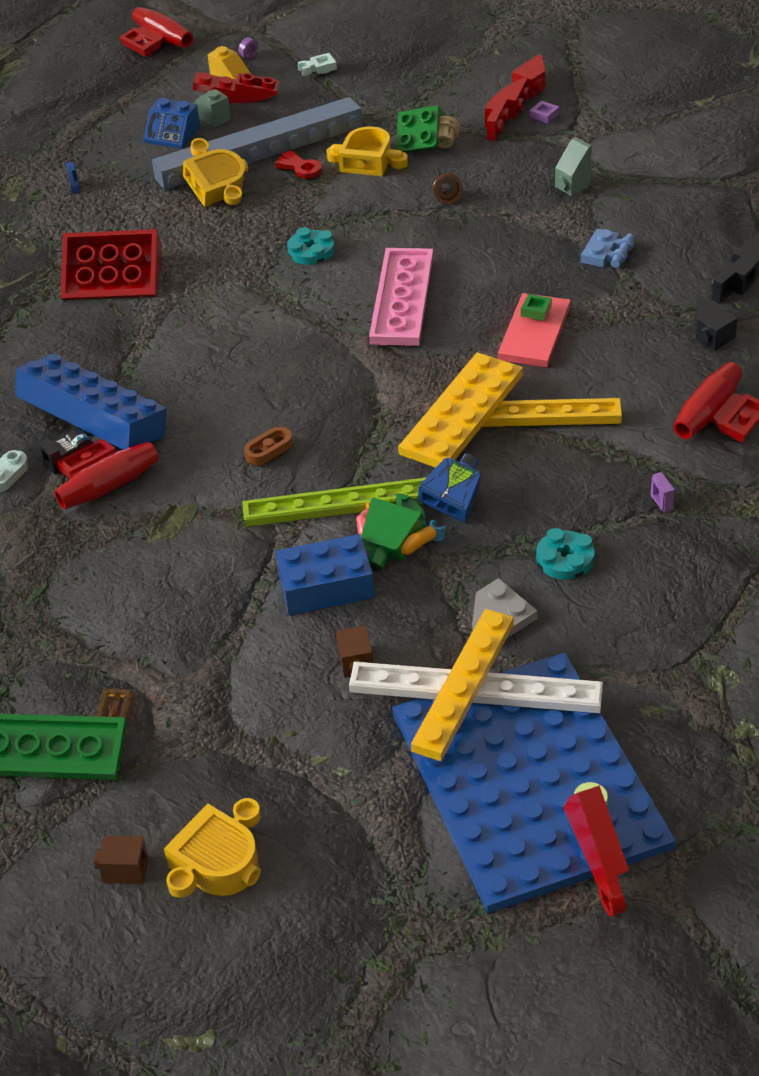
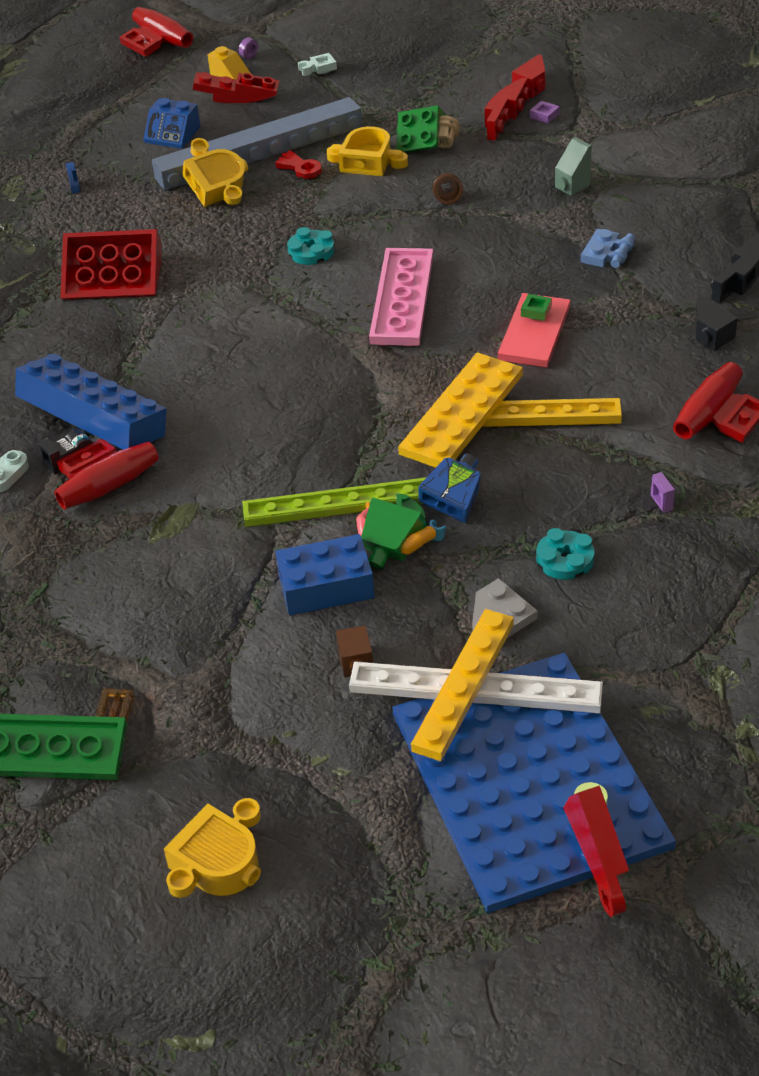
reddish brown brick [94,836,148,884] -> none
sand green slope [193,89,231,127] -> none
dark orange plate [244,427,293,465] -> none

